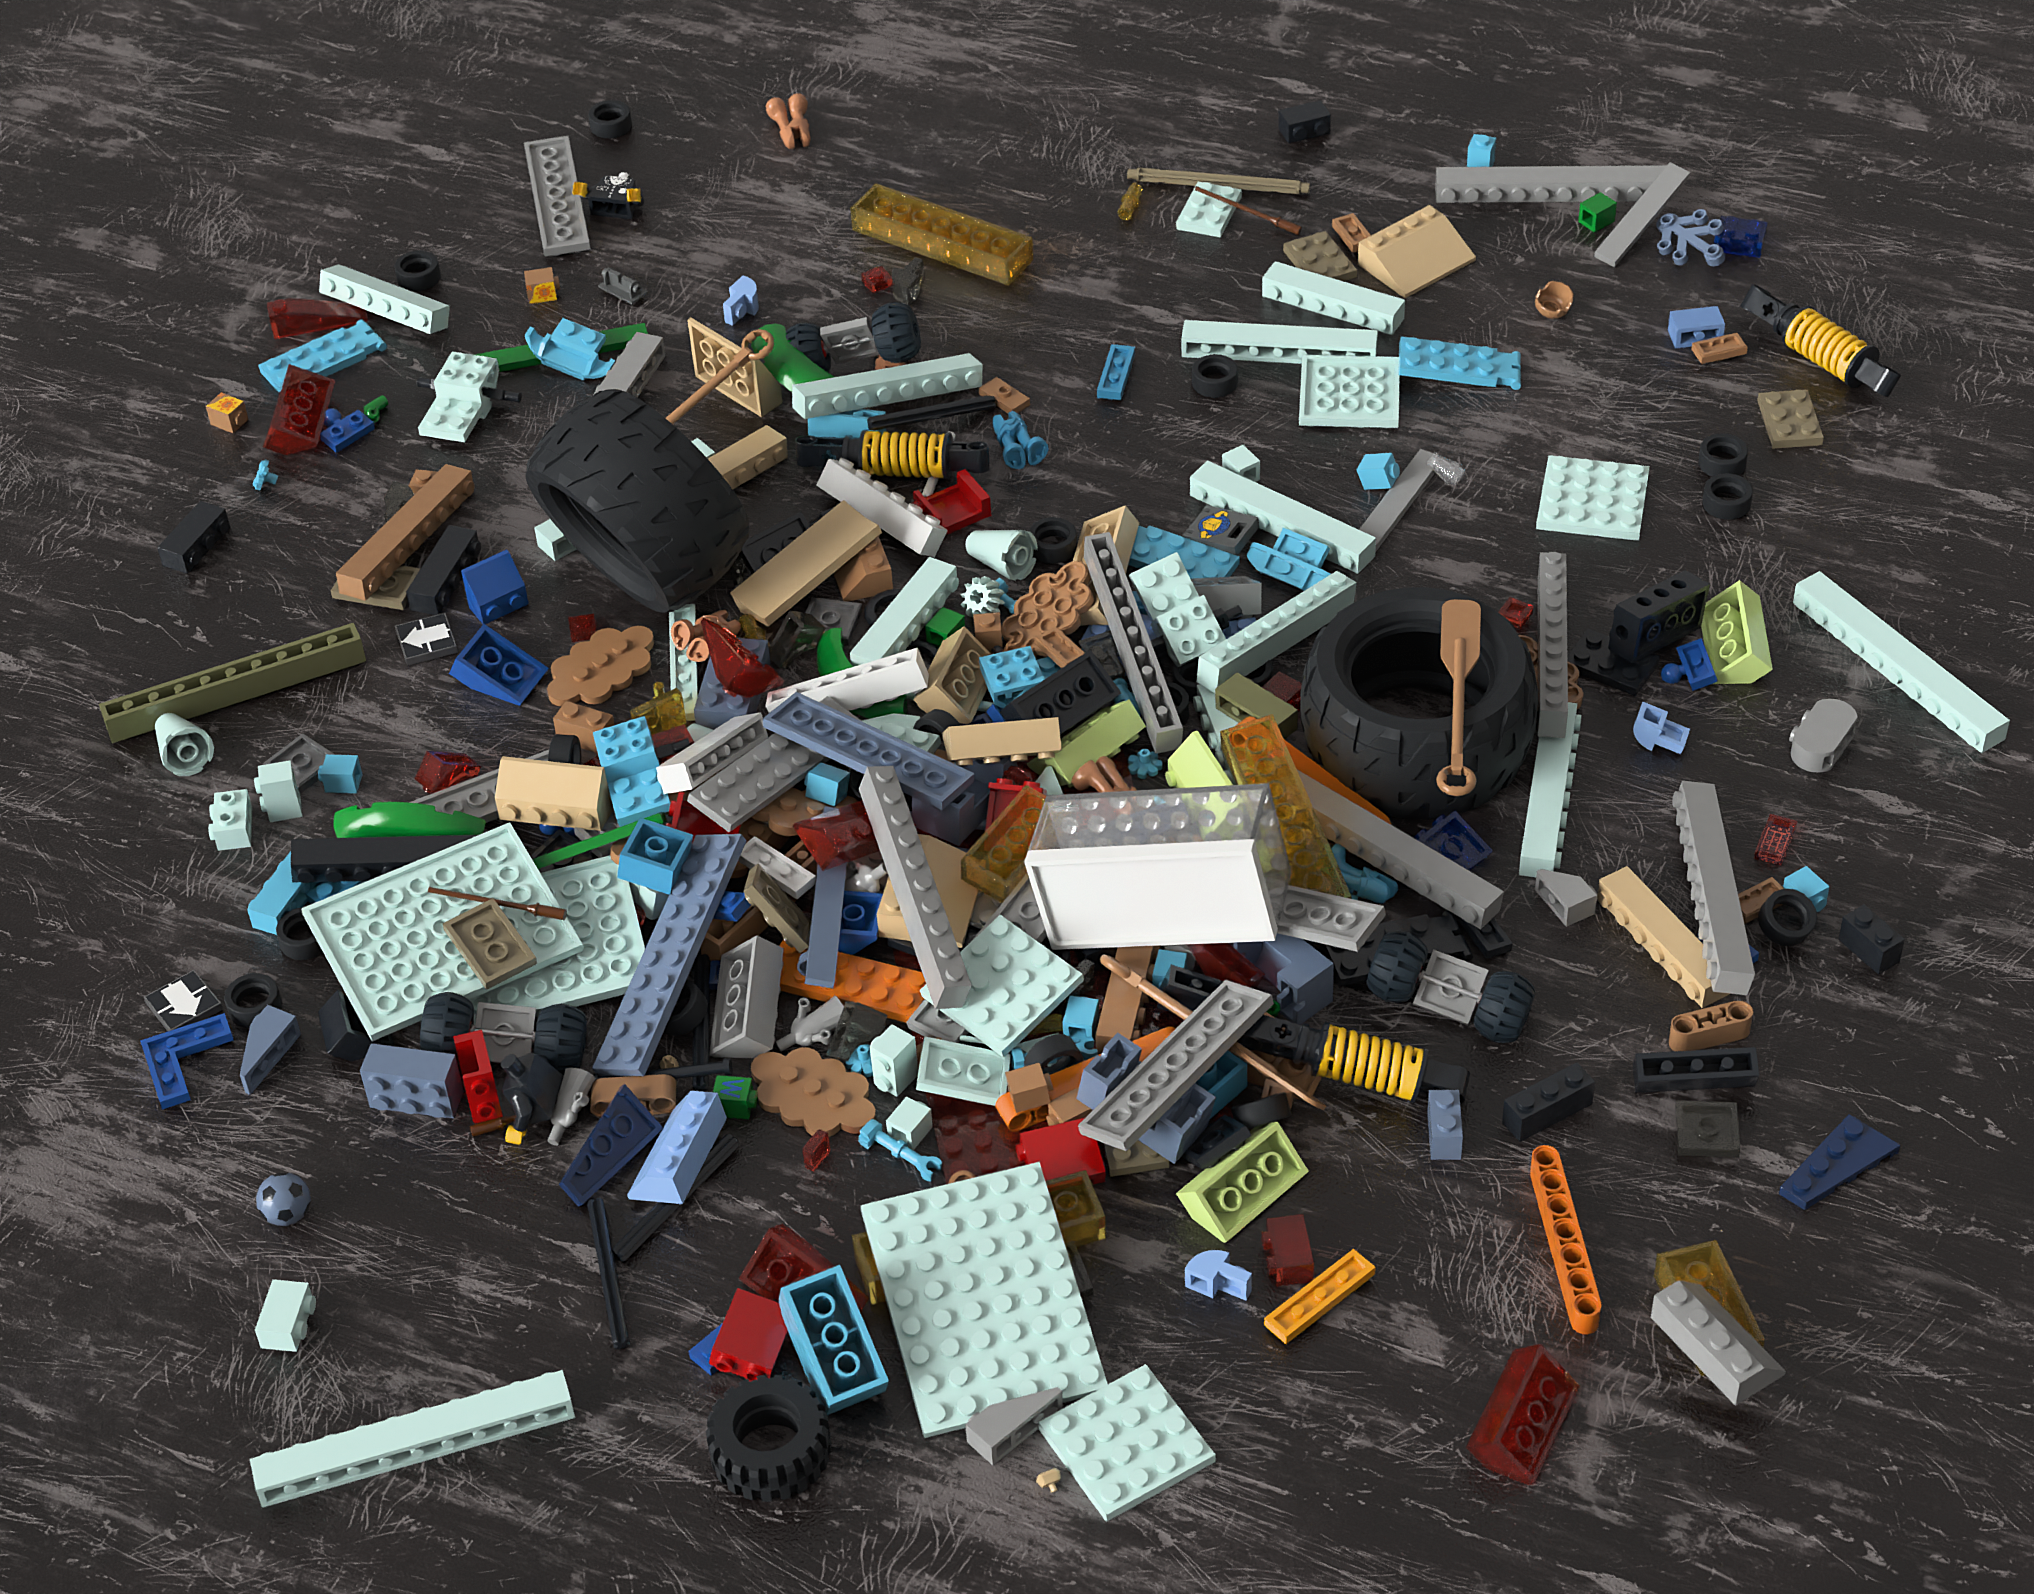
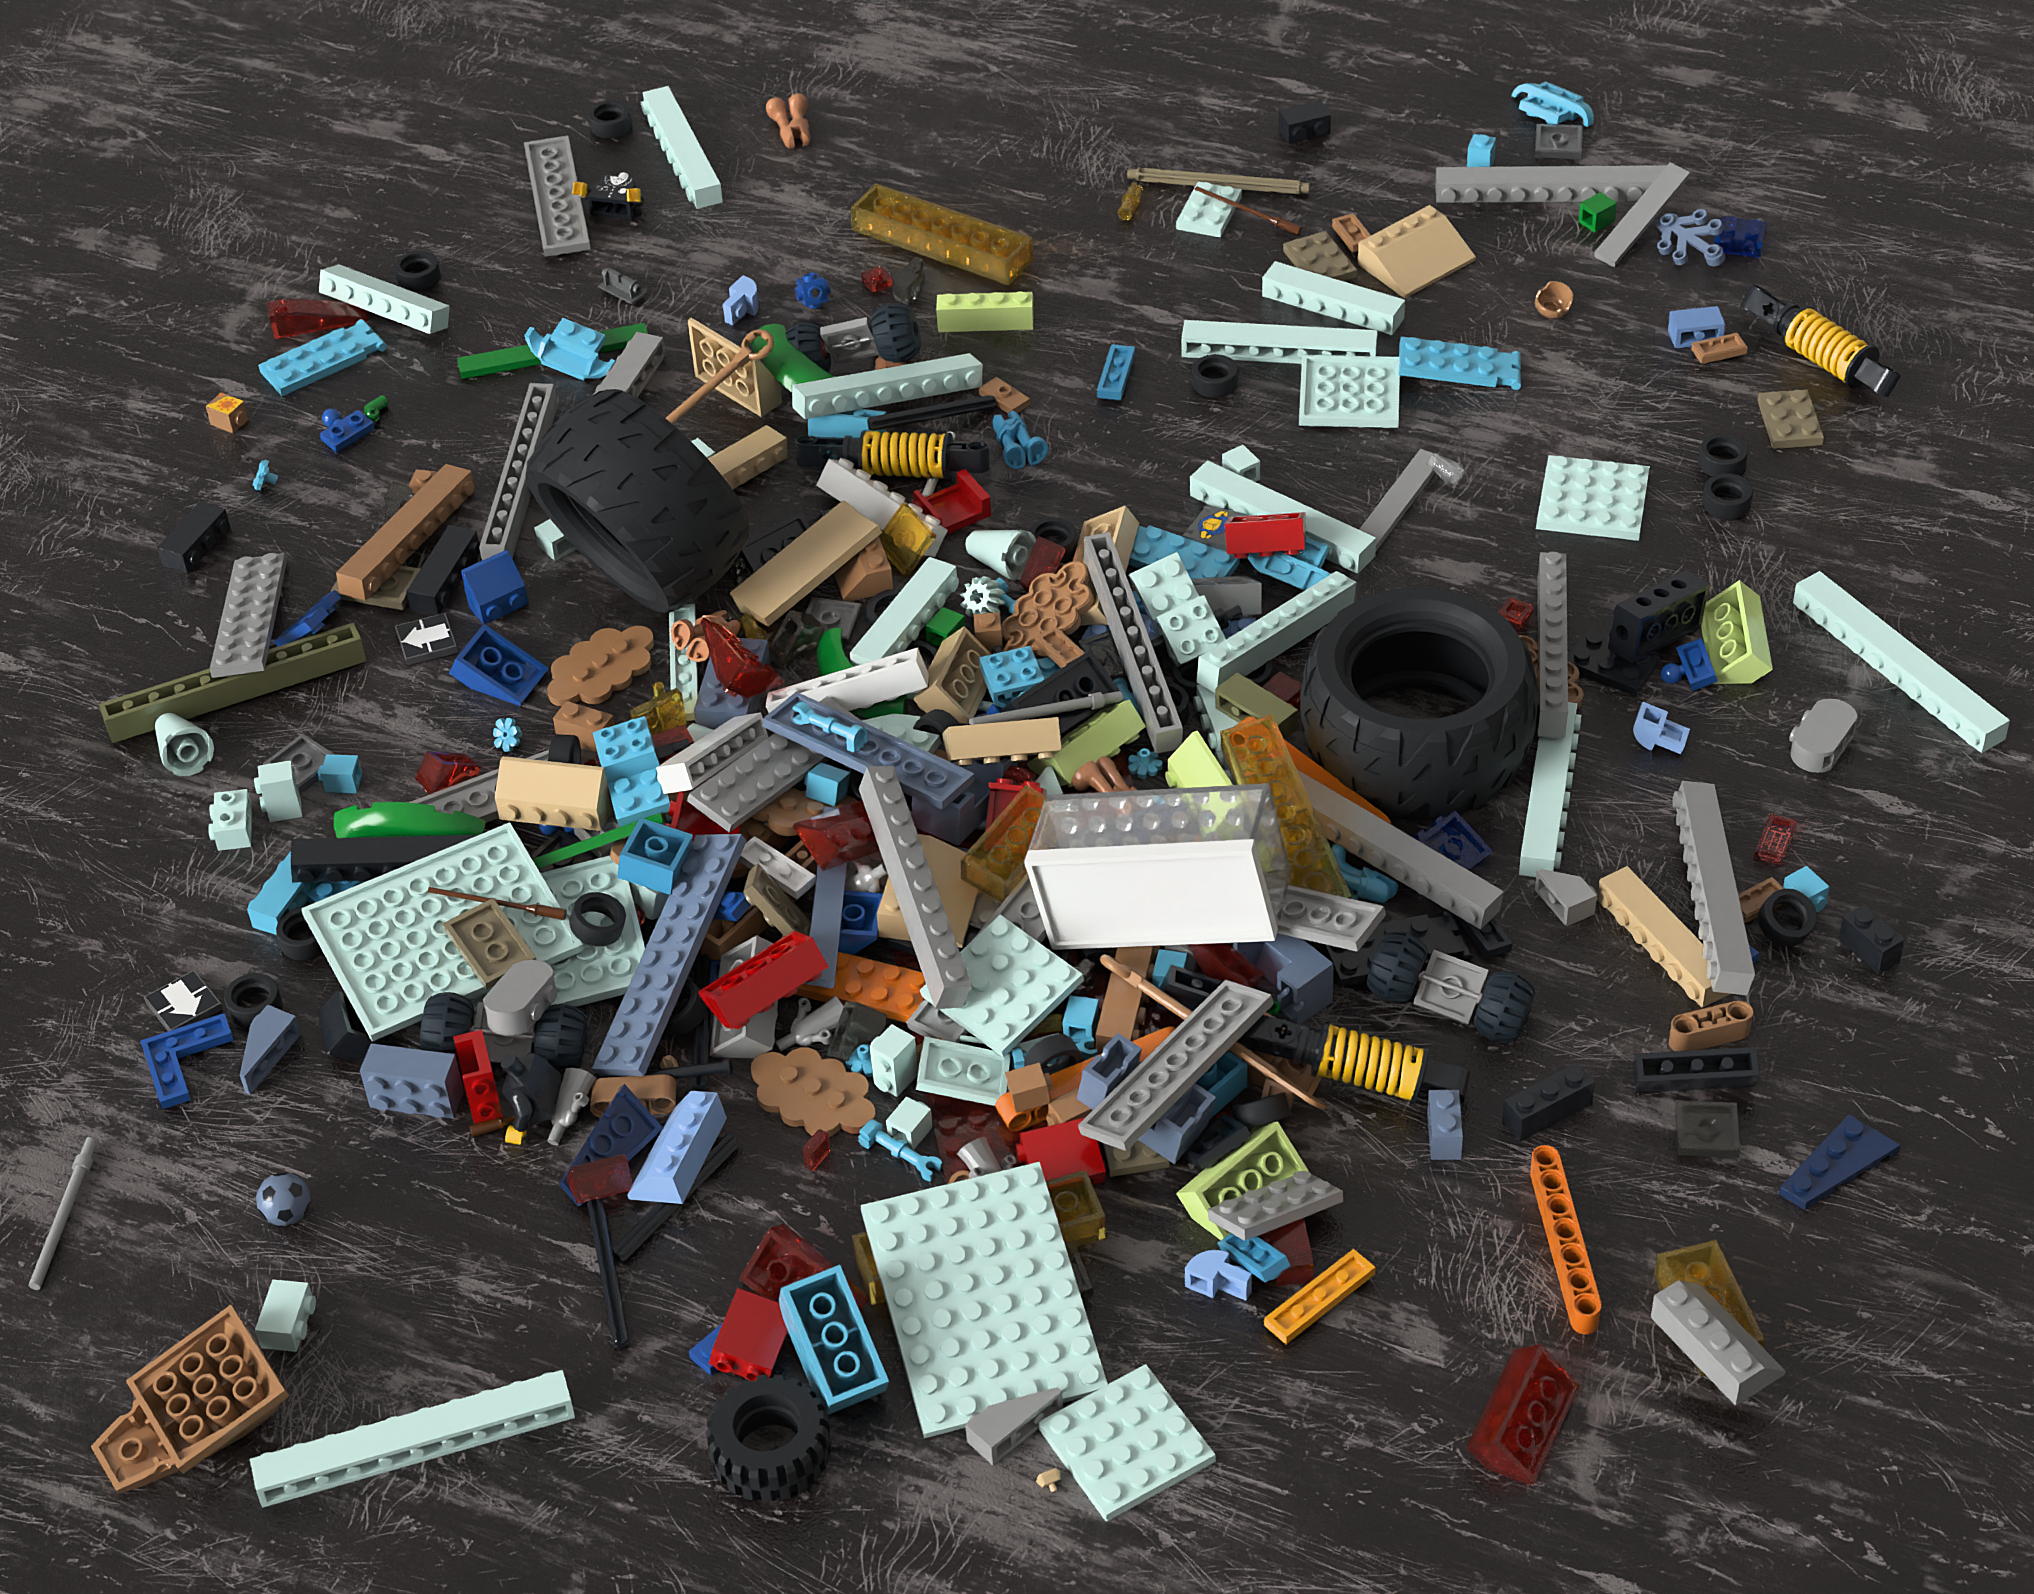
clear red slope [263,364,335,455] -> none
light aqua piece [417,352,522,442] -> none
brick [524,267,560,304] -> none
clear red plate [568,613,597,642] -> none
green brick [713,1075,758,1119] -> none
medium azure brick [1357,453,1400,490] -> none
medium nougat piece [1436,599,1481,796] -> none
none -> light grey bar [28,1137,97,1290]
none -> medium nougat wedge [91,1305,290,1493]
none -> light grey plate [210,553,287,678]
none -> blue plate [274,590,342,647]
none -> light grey brick [479,383,558,561]
none -> light grey brick [483,960,557,1036]
none -> medium azure plant [493,718,522,752]
none -> clear red slope [566,1154,633,1204]
none -> black tyre [569,892,626,946]
none -> light aqua brick [641,86,723,209]
none -> red slope [698,931,829,1029]
none -> medium azure piece [793,702,868,752]
none -> blue brick [795,272,831,308]
none -> clear yellow plate [879,503,937,576]
none -> yellowish green slope [937,292,1034,332]
none -> light grey piece [957,1137,1016,1179]
none -> light grey bar [969,691,1123,725]
none -> clear red slope [1020,536,1066,590]
none -> light grey plate [1208,1171,1343,1241]
none -> dark azure plate [1217,1233,1290,1283]
none -> red slope [1225,512,1306,558]
none -> medium azure plate [1512,82,1594,127]
none -> flat silver tile [1535,124,1582,159]

